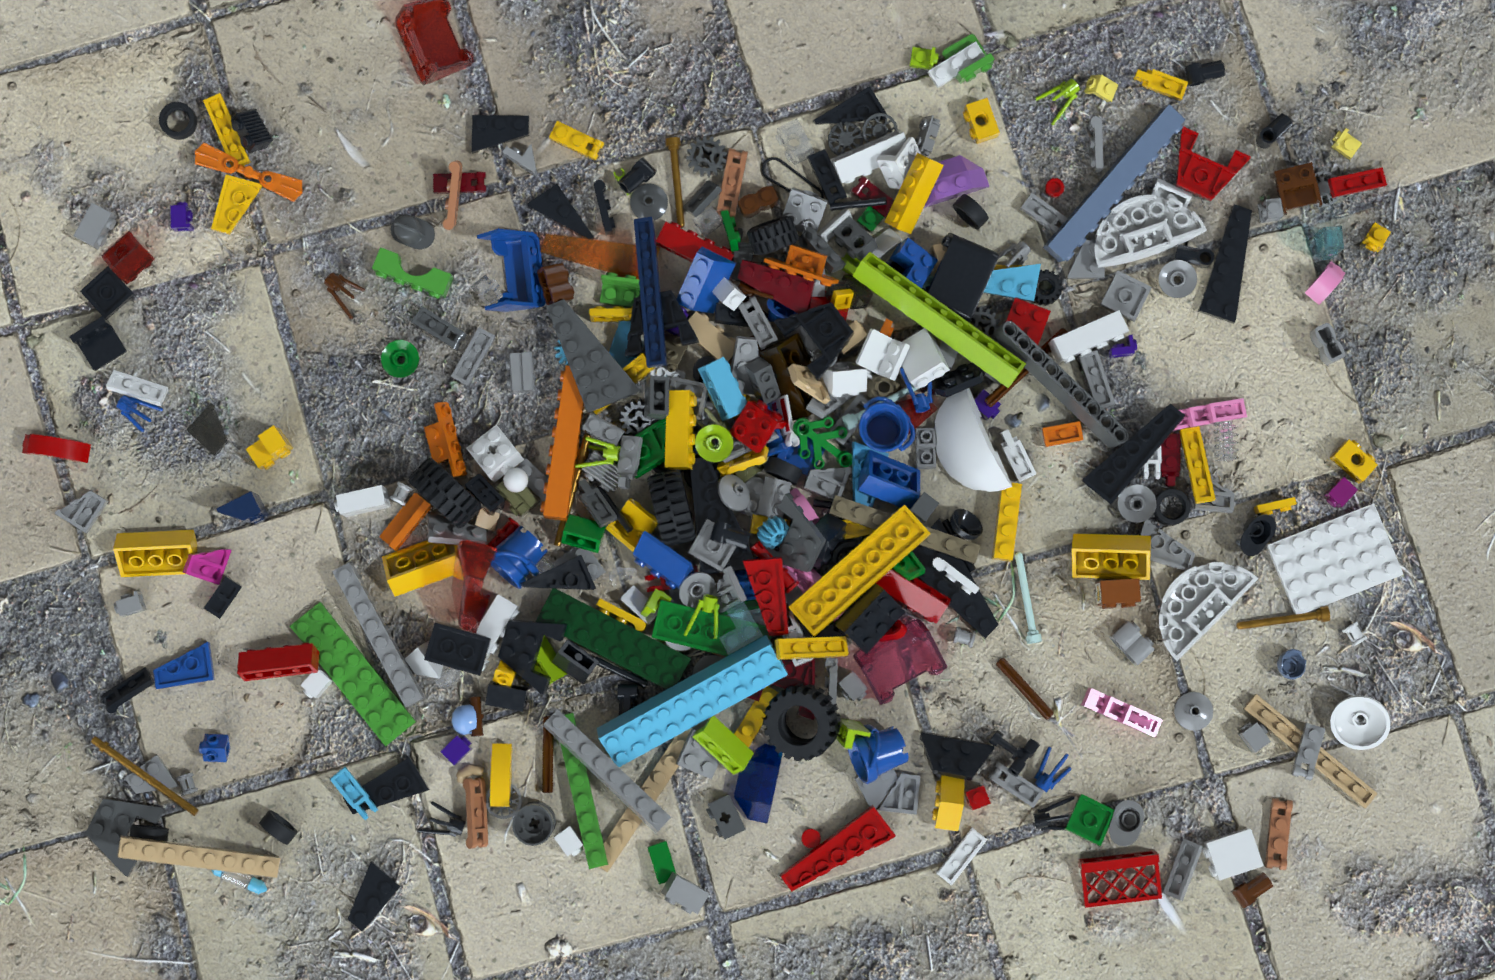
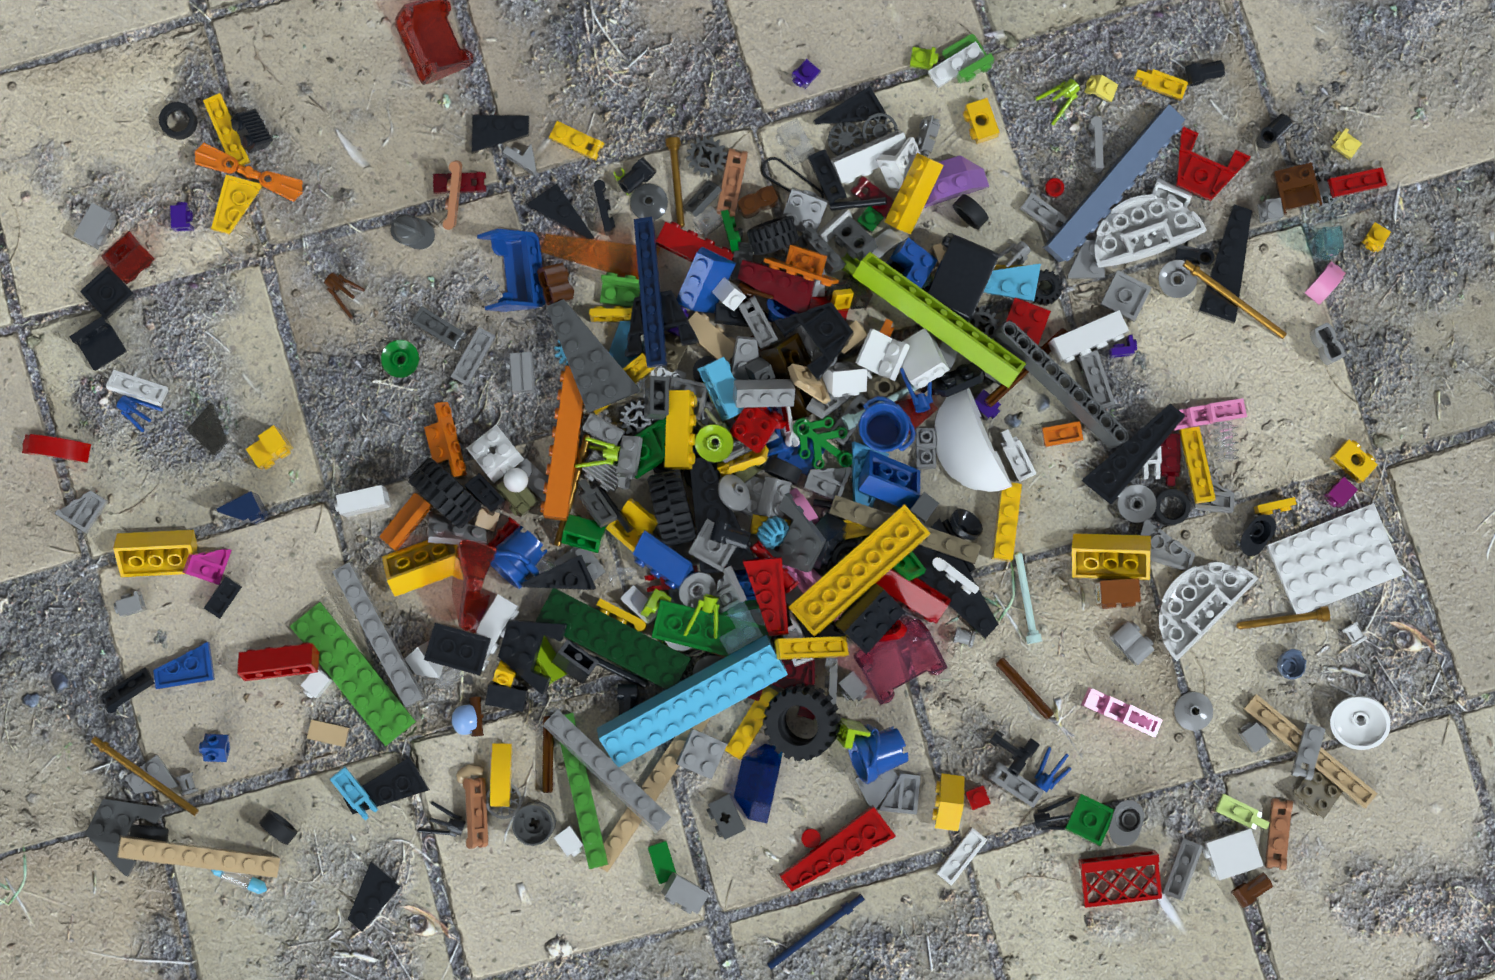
bright green arch [372,247,454,299] -> none
white bush [389,481,413,506] -> none
dark purple brick [440,735,472,765] -> none
lime panel [692,716,754,775] -> none
black wing [920,732,994,781] -> none
none -> tan tile [307,720,350,747]
none -> light grey brick [733,379,795,408]
none -> dark blue bar [767,894,865,970]
none -> dark purple bracket [792,59,821,89]
none -> pearl gold bar [1182,260,1287,339]
none -> yellowish green hinge [1214,793,1270,830]
none -> dark tan hinge [1292,769,1343,819]

